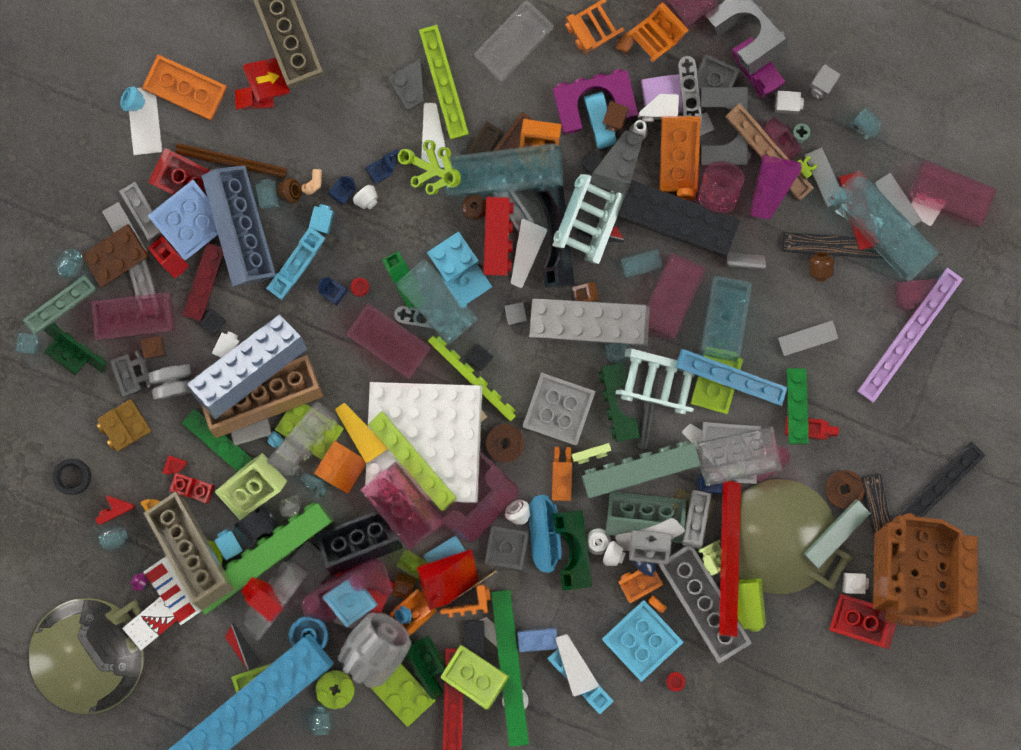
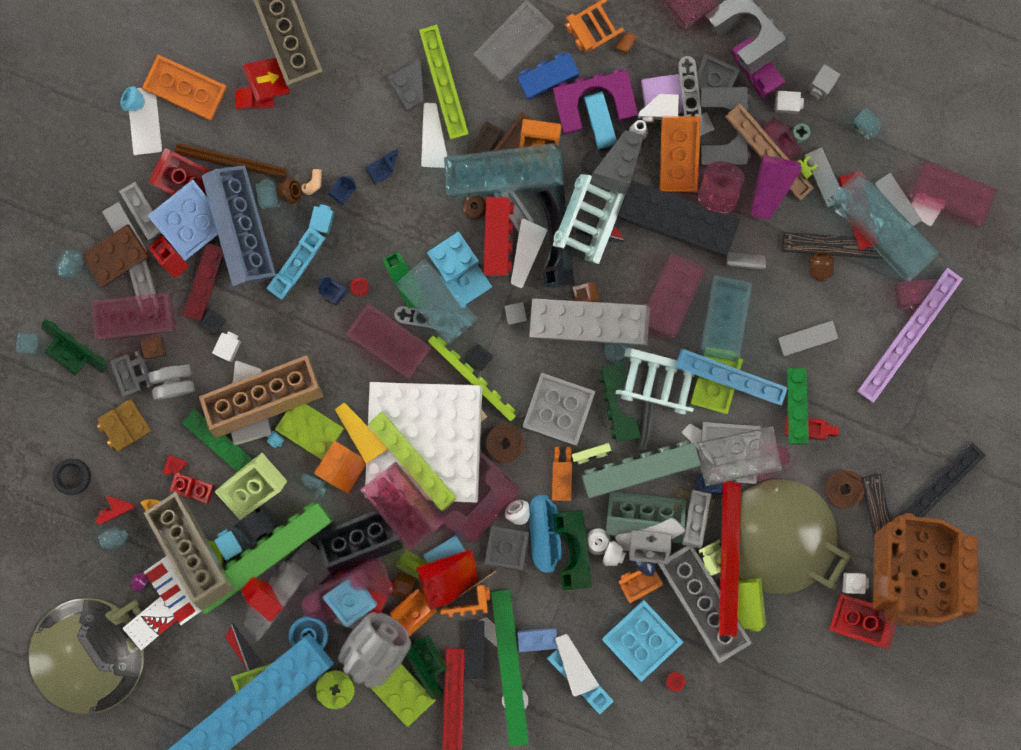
sand green tile [22,275,96,336] -> none
brick [187,315,307,419] -> none
clear slope [267,402,338,477] -> none
clear plate [279,494,301,517] -> none
clear light blue head [308,707,334,735] -> none
white cone [353,185,378,210] -> none
dark azure plate [394,606,412,624] -> none
lime plant [398,140,461,195] -> none
lime plate [440,645,509,710] -> none
reddish brown brick [602,101,629,133] -> none
clear light blue plate [621,249,663,278] -> none
orange plate [627,3,689,62] -> none
orange tile [648,595,667,613] -> none
orange tile [677,188,696,201] -> none
tile [804,499,871,568] -> none
none -> blue brick [517,52,579,101]

